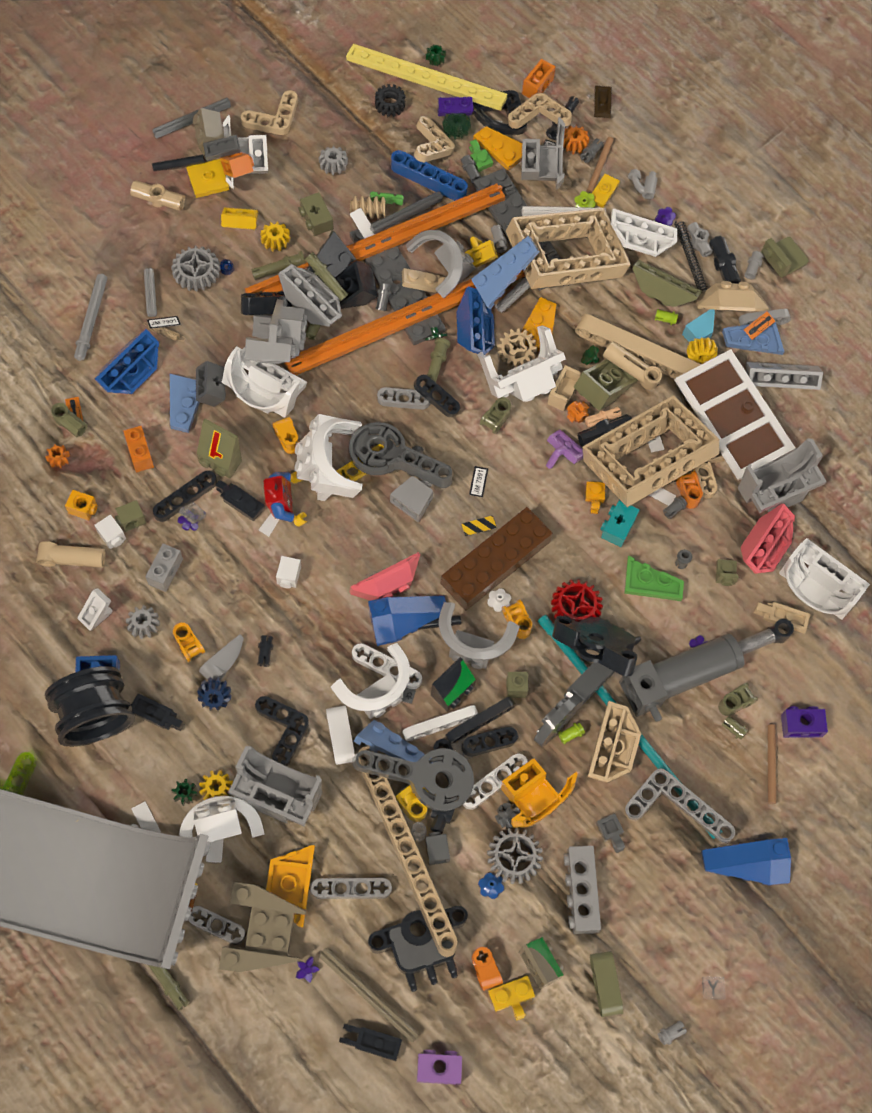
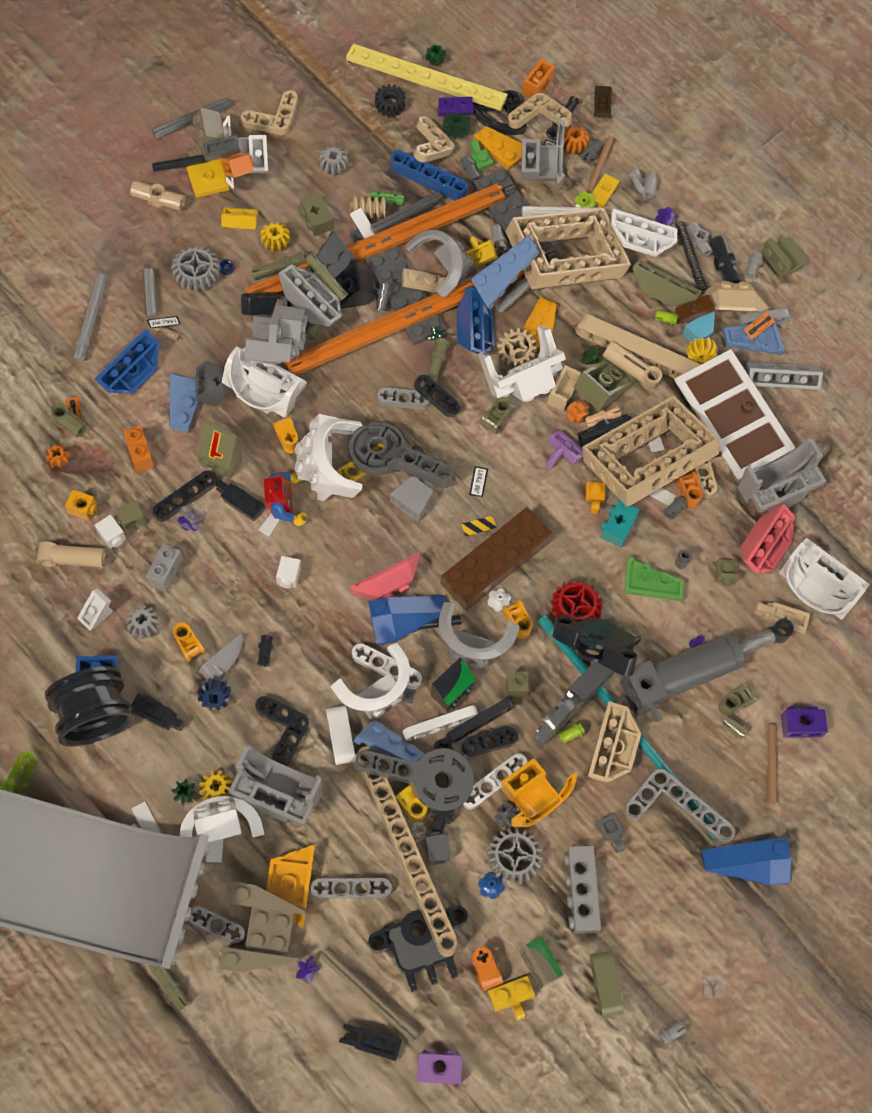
none -> reddish brown plate [675,294,715,324]

